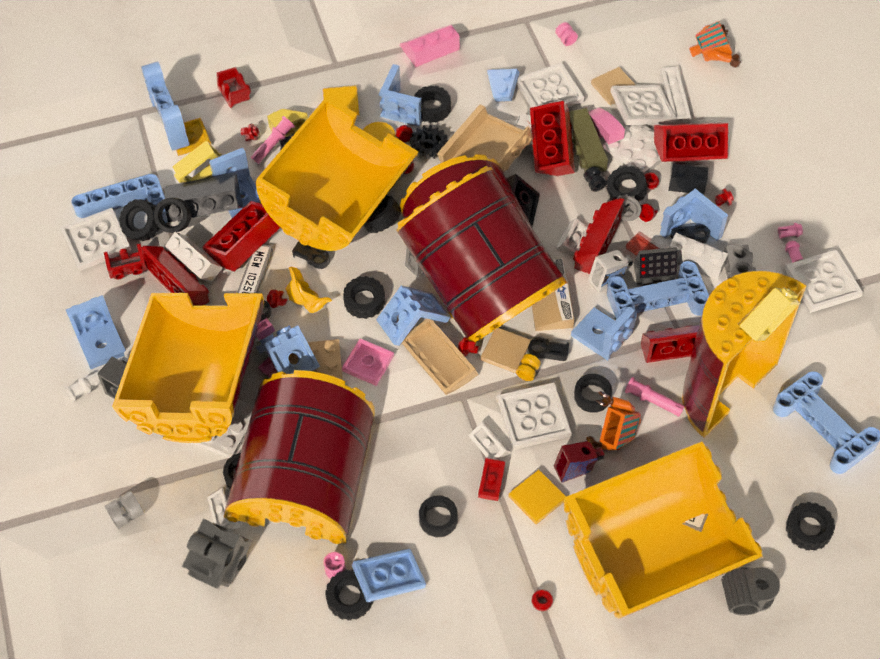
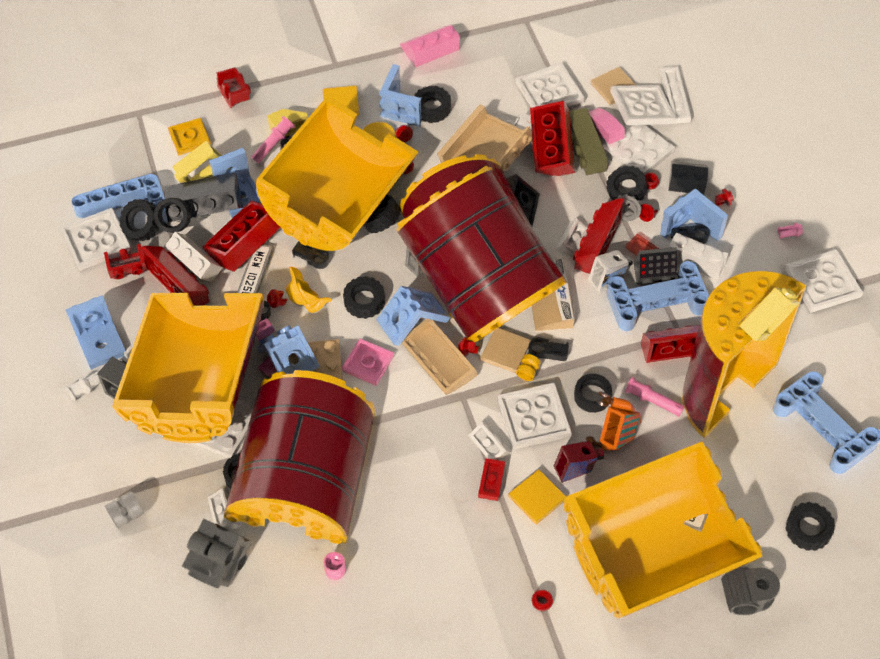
light blue beam [141,61,189,151] -> none
red plate [241,123,260,141] -> none
black tyre [325,570,373,621] -> none
light blue tile [352,549,426,602] -> none
black gear [410,125,448,159] -> none
black tyre [419,495,458,537] -> none
light blue wing [487,69,519,102] -> none
bright pink wheel [555,22,578,46] -> none
light blue bracket [571,307,635,361] -> none
black wheel [583,167,607,192] -> none
red slope [654,122,728,162] -> none
orange torso [689,21,741,68] -> none
light grey brick [724,245,756,279] -> none
bright pink pin [785,241,803,263] -> none

